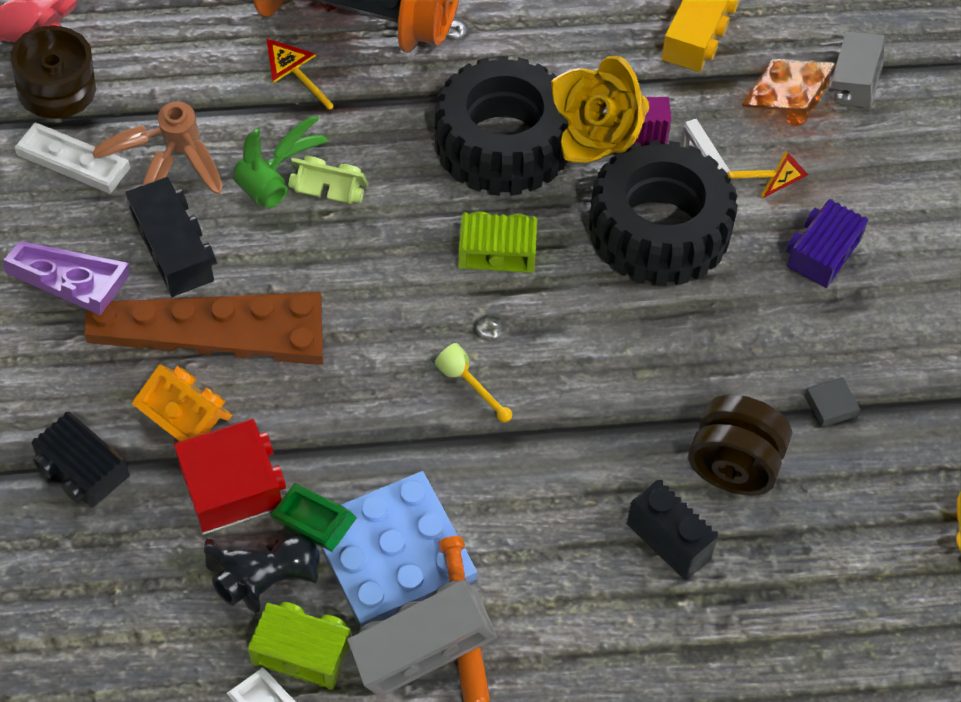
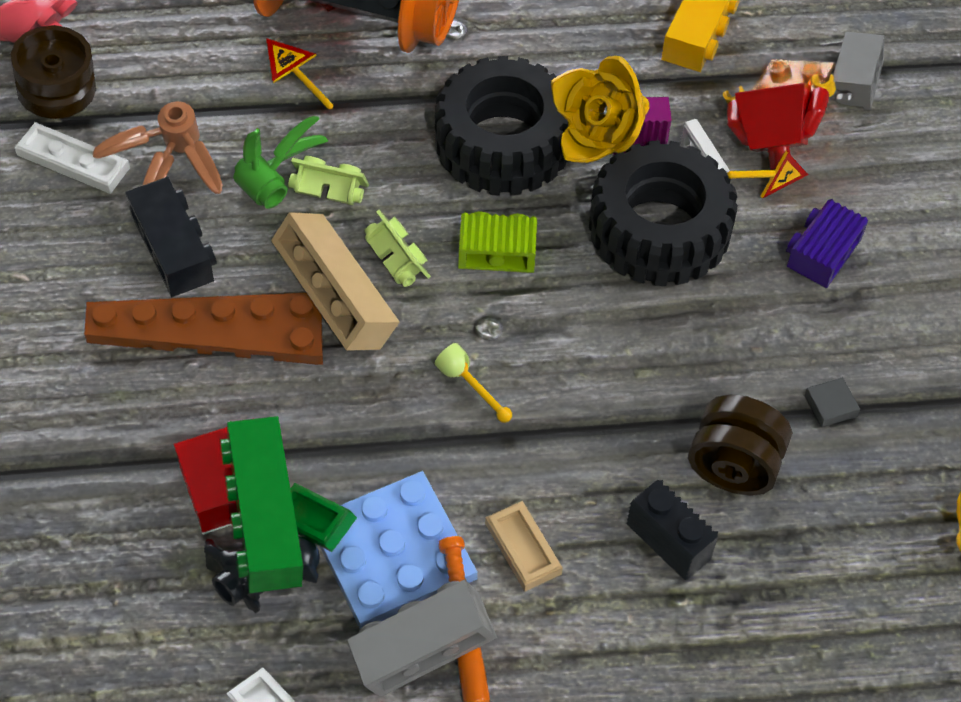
medium lavender wing [4,241,129,315] -> none
black brick [31,411,130,508] -> none
light orange bracket [131,364,233,442] -> none
lime brick [248,602,351,690] -> none
none -> green brick [220,416,303,594]
none -> tan brick [271,212,400,351]
none -> yellowish green hinge [365,210,431,287]
none -> tan tile [485,501,563,592]
none -> red torso [723,74,836,170]

